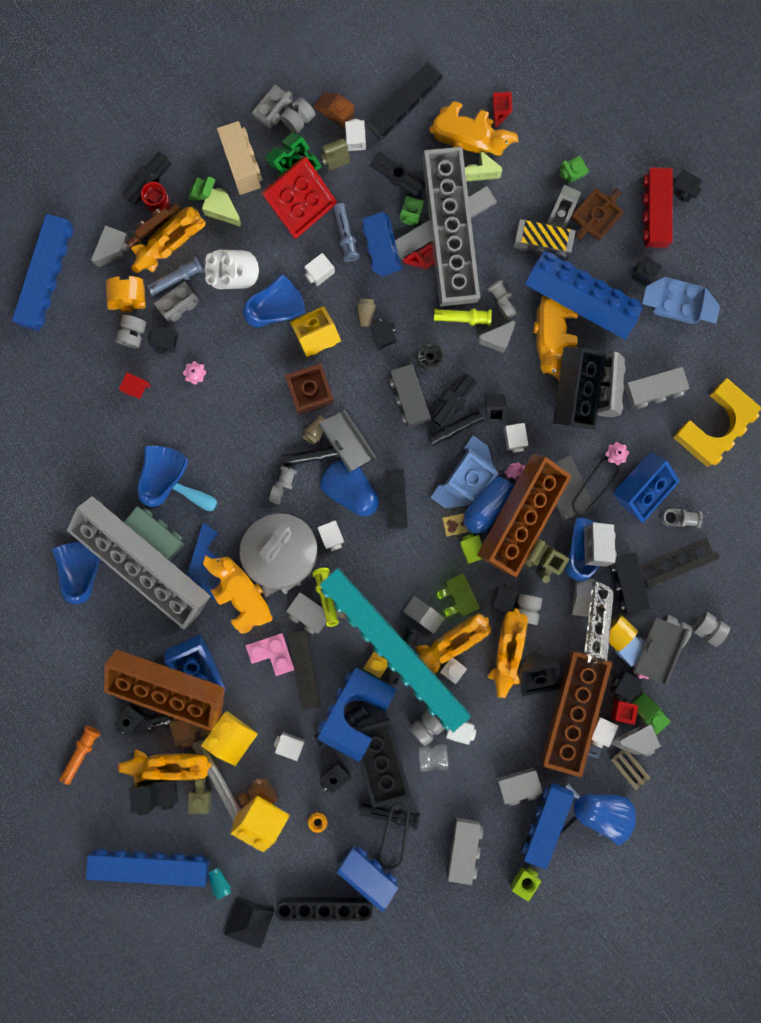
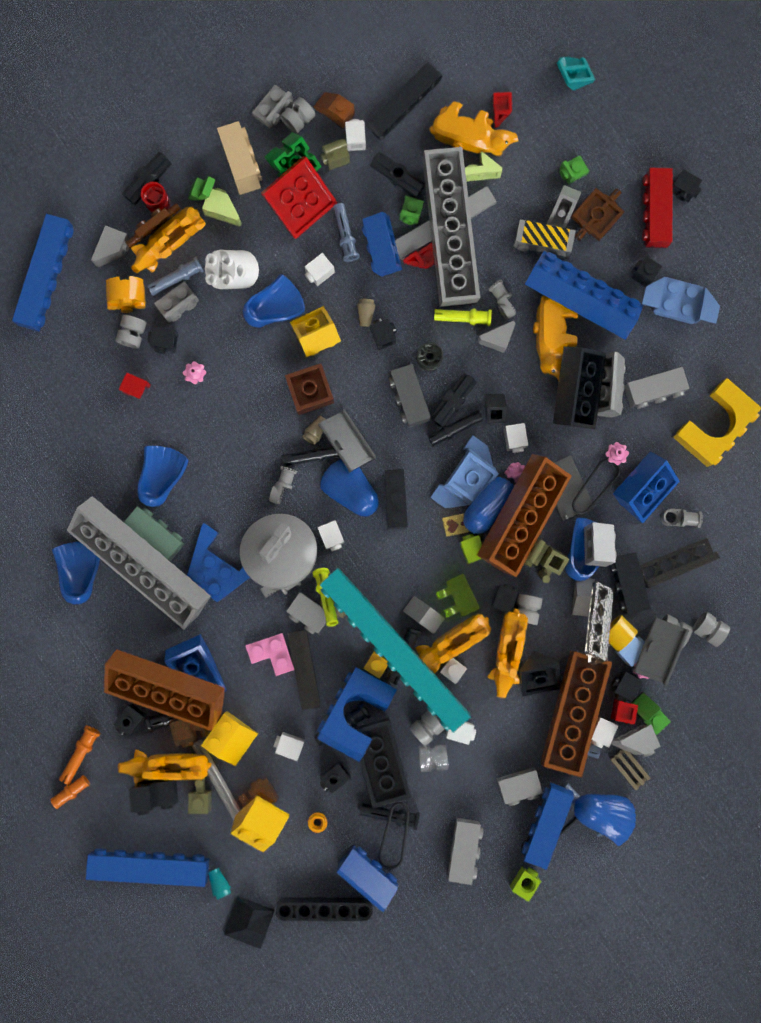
medium azure piece [173,483,217,511] -> none
light orange animal [203,556,273,634] -> none
none -> orange pin [50,775,90,809]
none -> teal slope [556,57,595,91]

